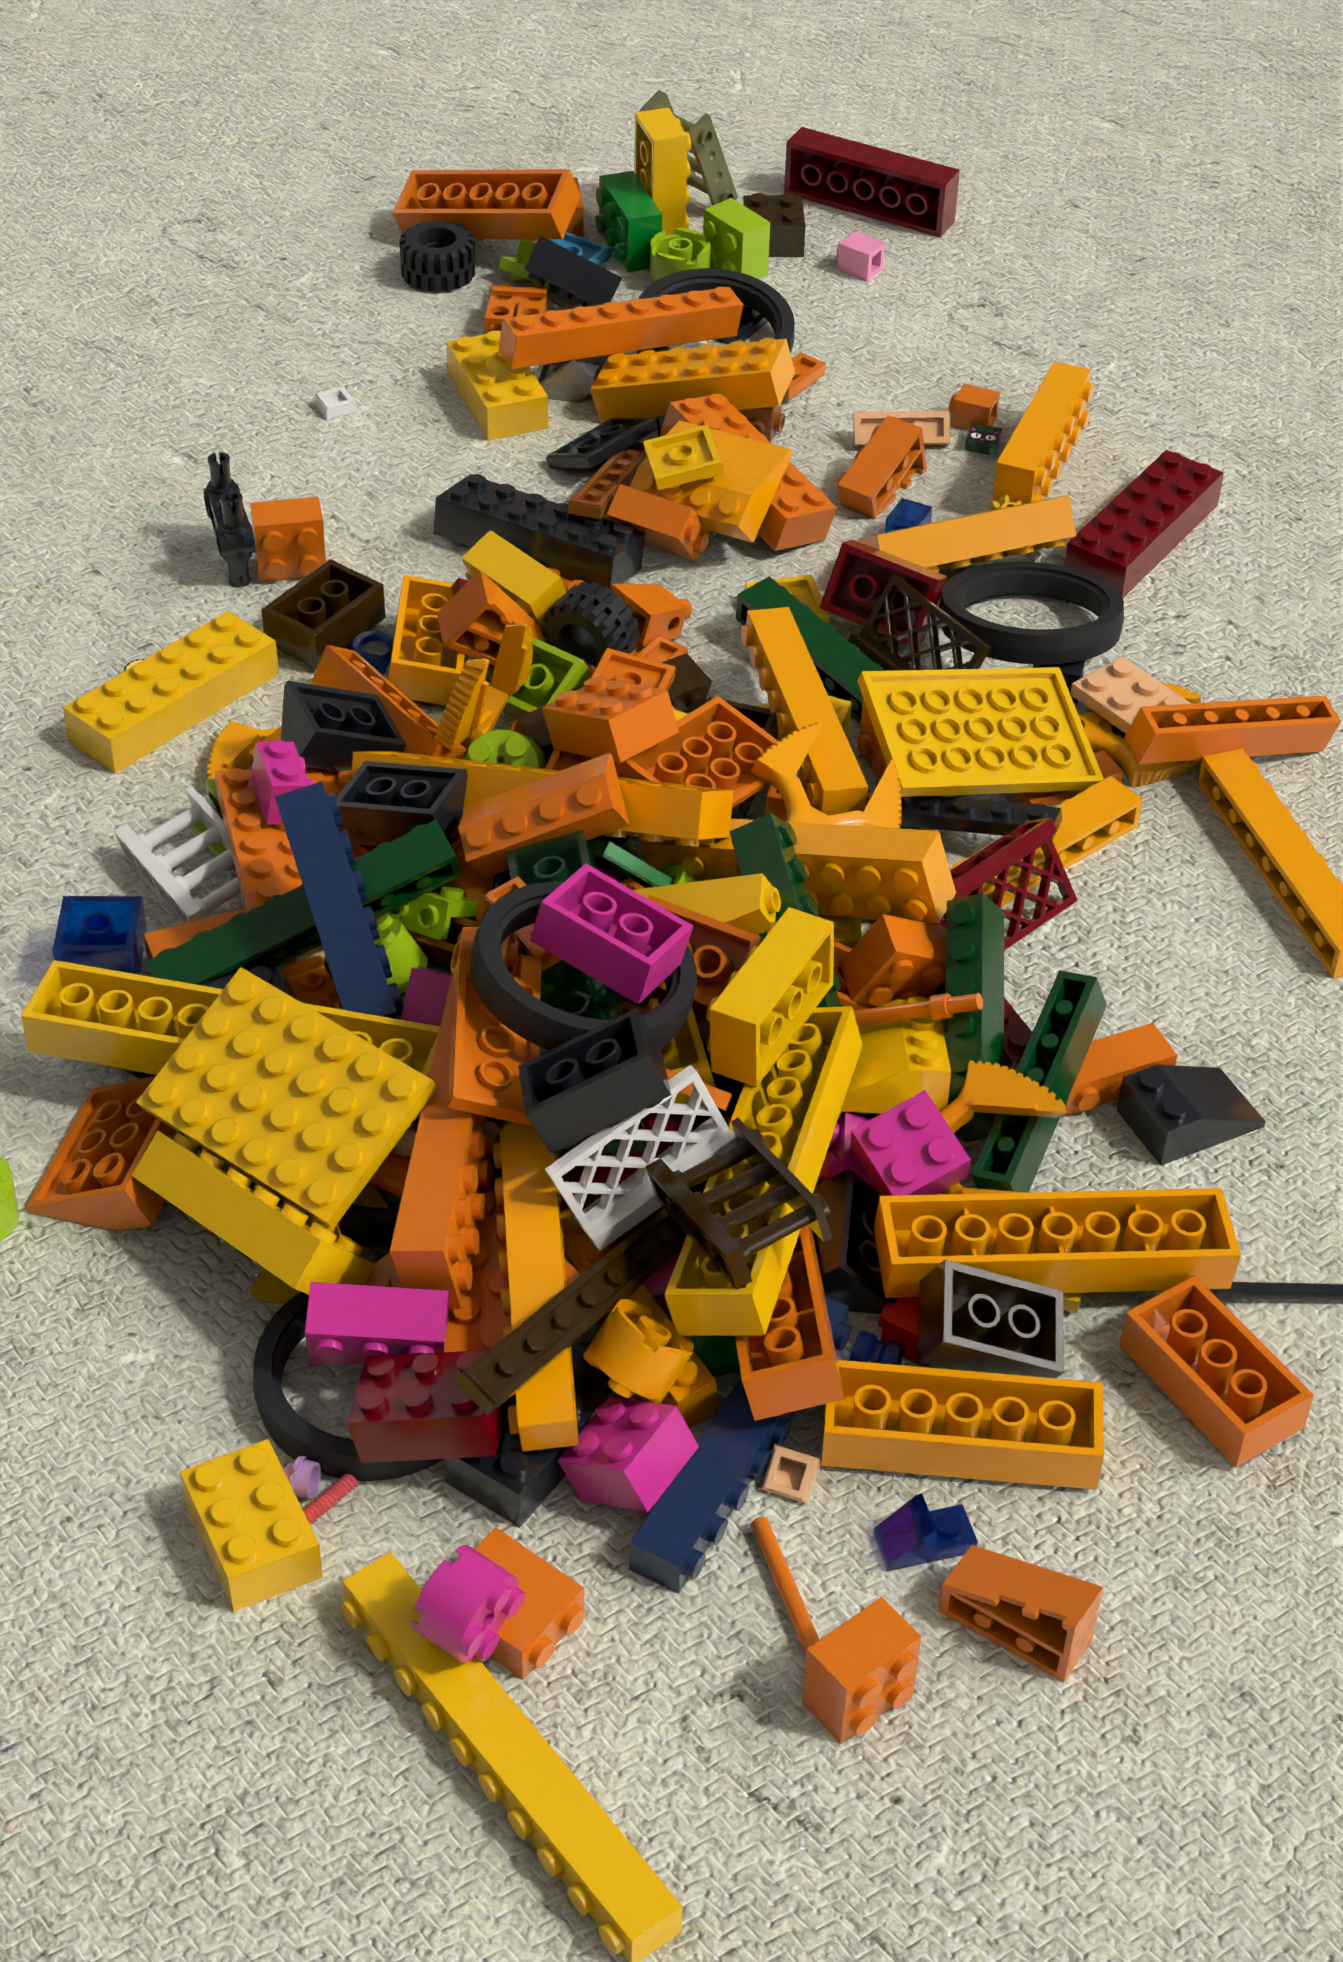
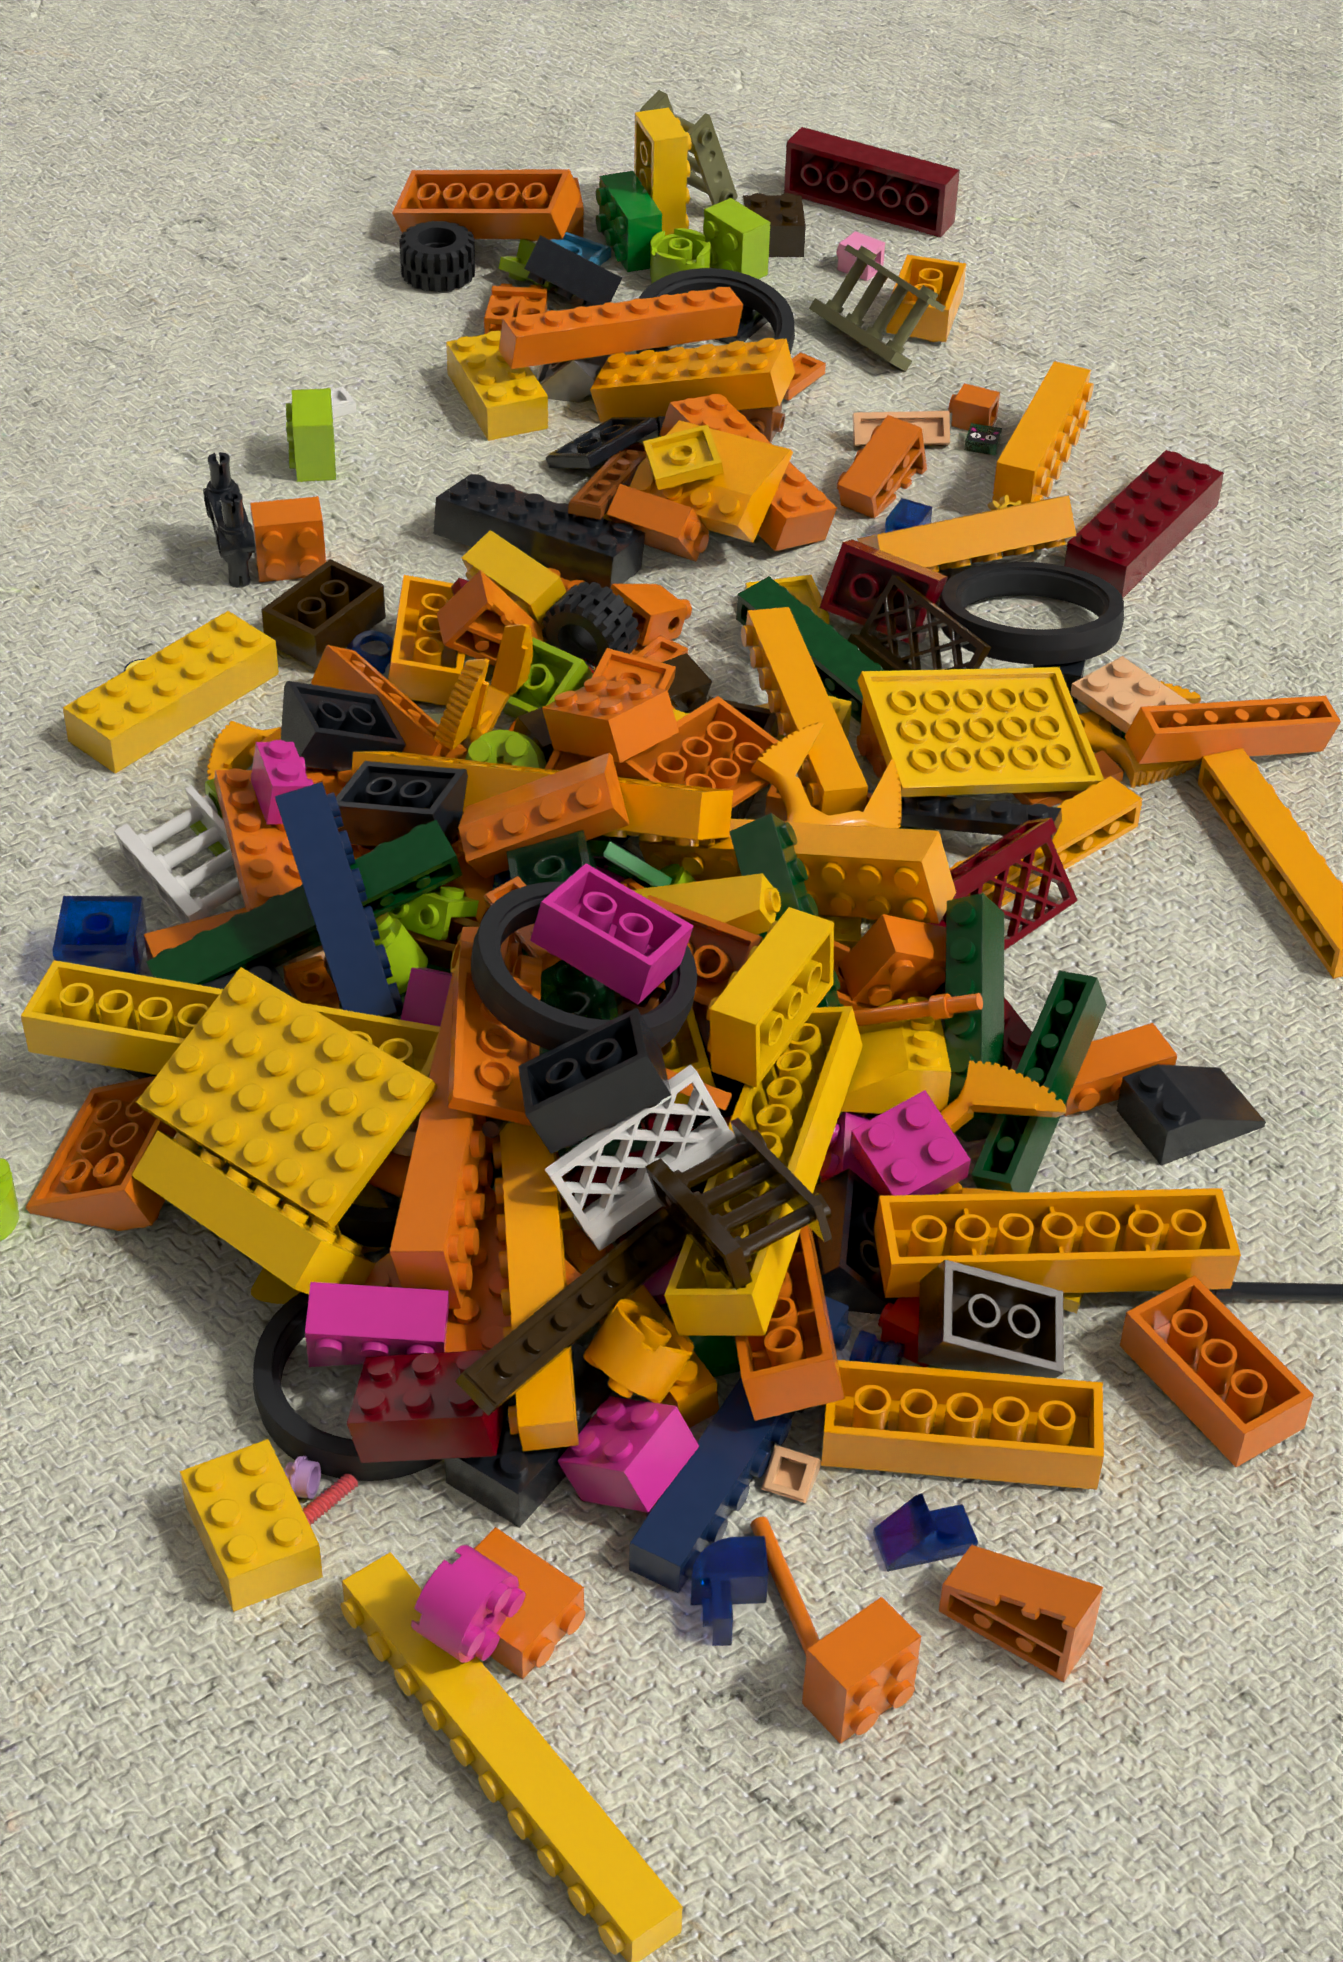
none -> lime brick [286,388,336,482]
none -> clear blue brick [690,1536,768,1646]
none -> olive fence [809,244,946,372]
none -> light orange brick [886,254,966,342]

